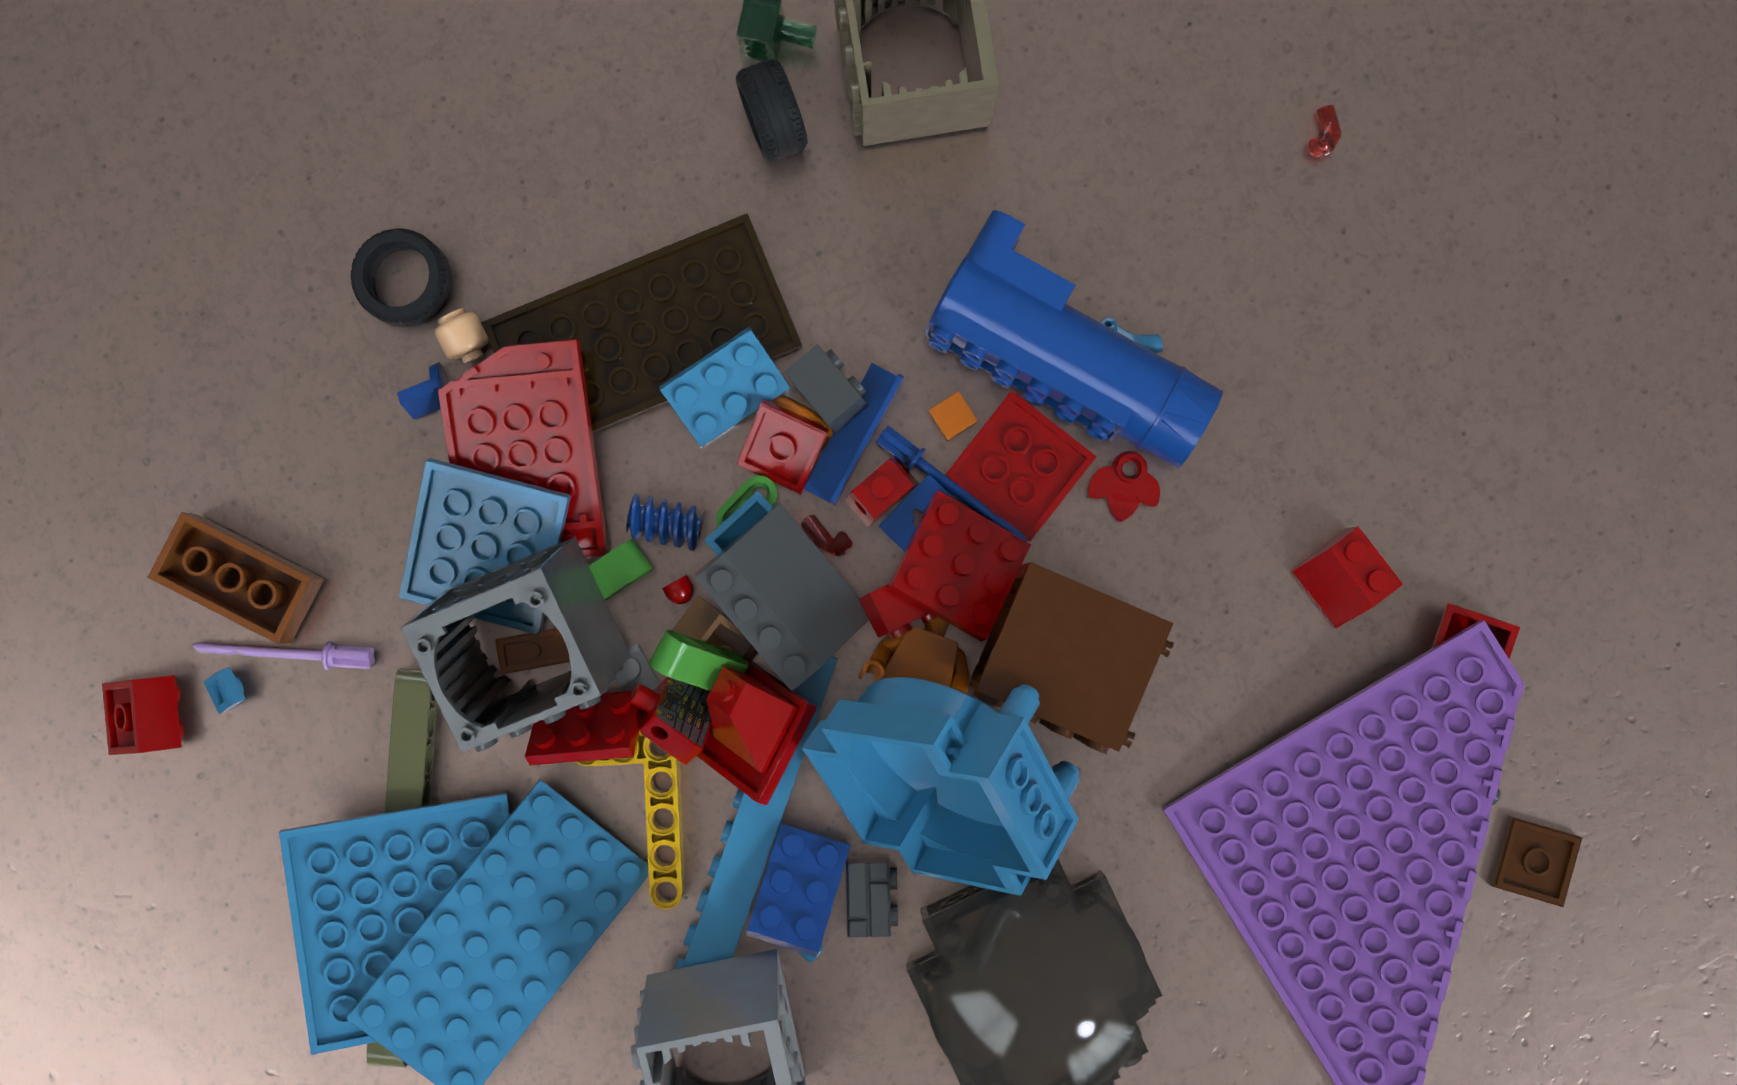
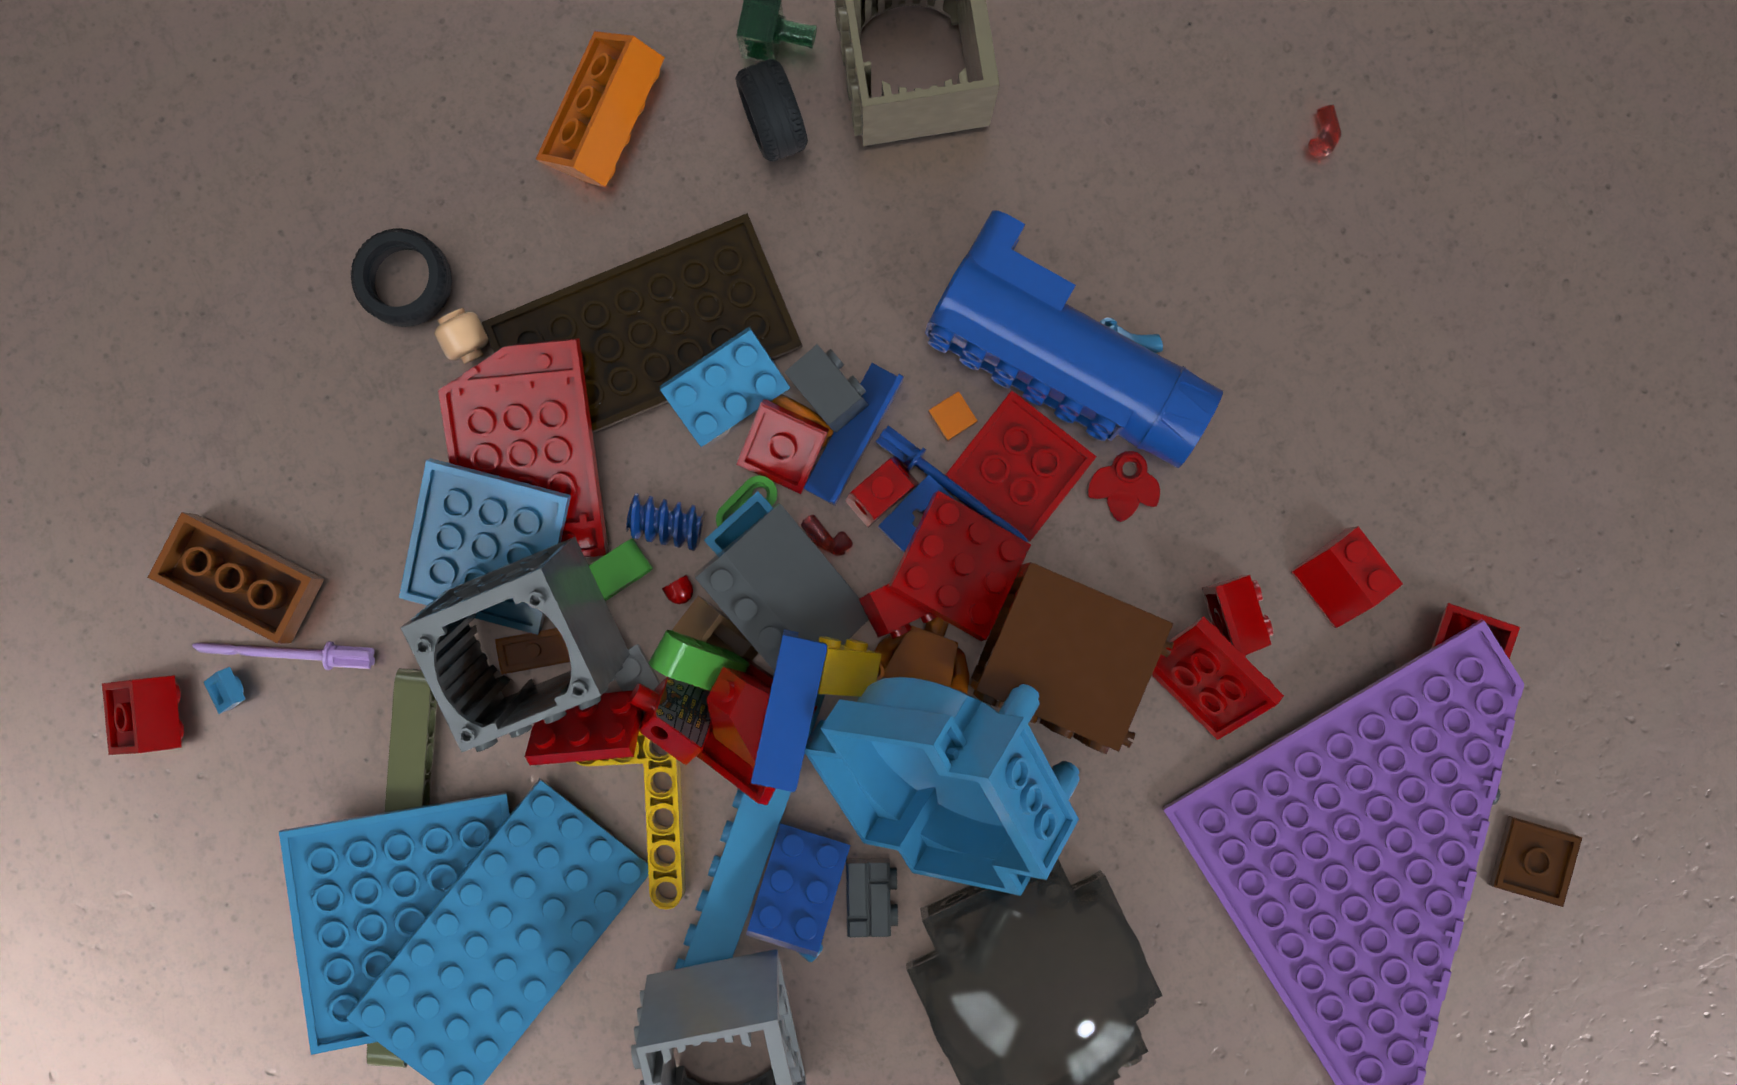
blue tile [397,362,448,419] -> none
none -> orange slope [536,31,665,187]
none -> blue panel [751,629,827,792]
none -> yellow brick [818,636,882,697]
none -> red plate [1152,616,1284,740]
none -> red slope [1202,575,1273,656]

